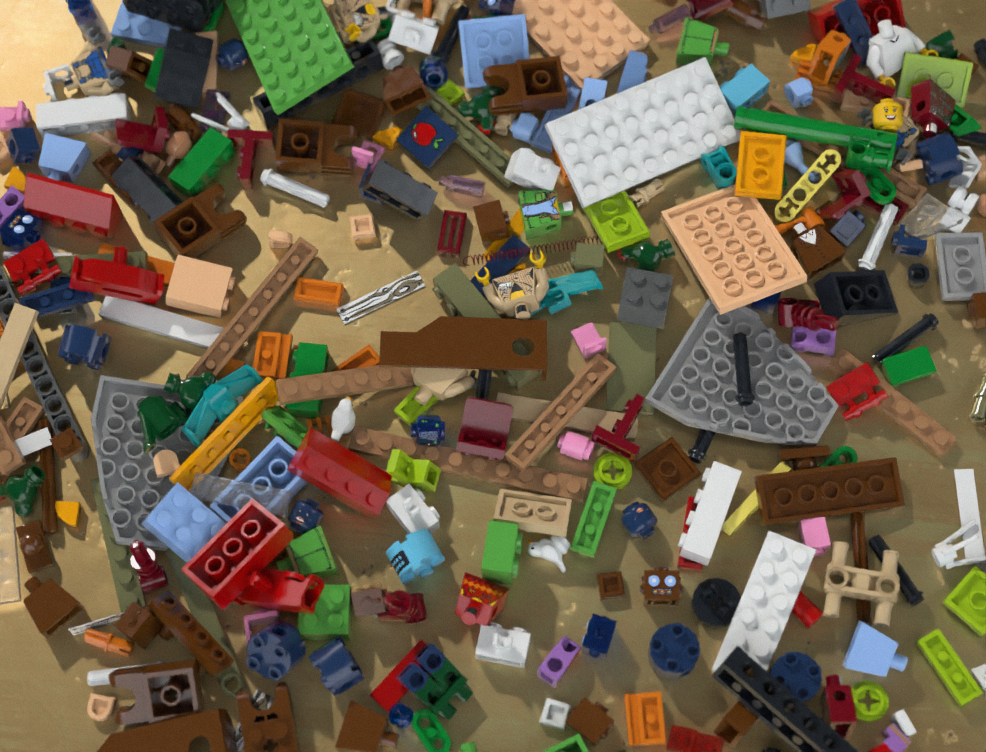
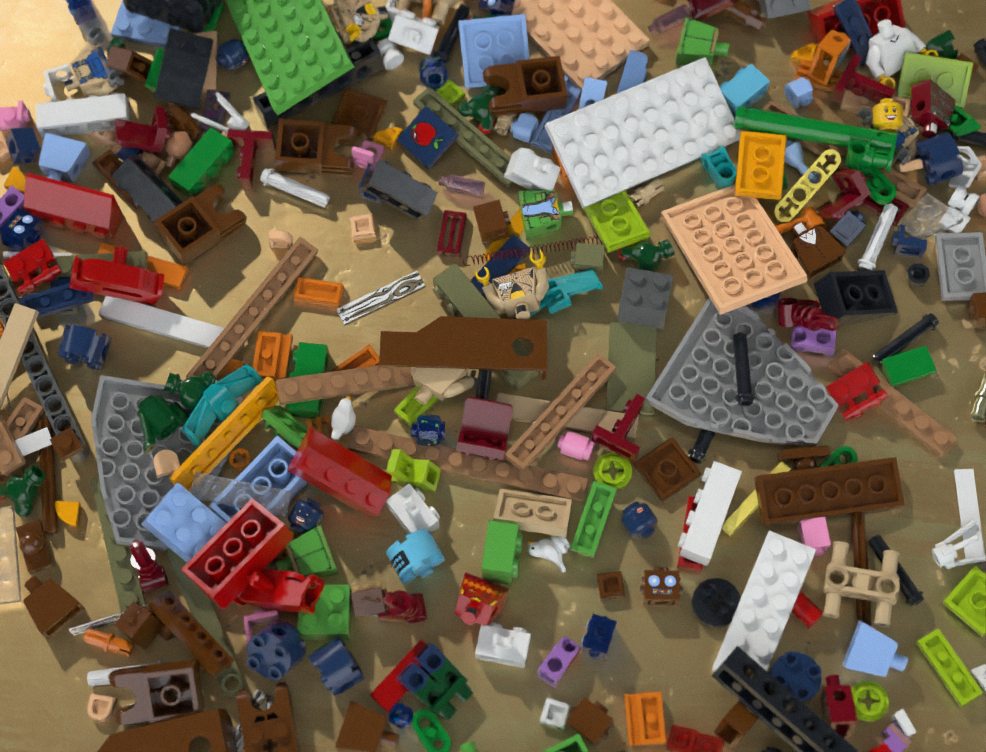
light nougat brick [166,255,236,318] -> none
reddish brown torso [383,65,431,116] -> none
bright pink bracket [571,322,607,359] -> none
dark blue brick [648,623,700,679] -> none

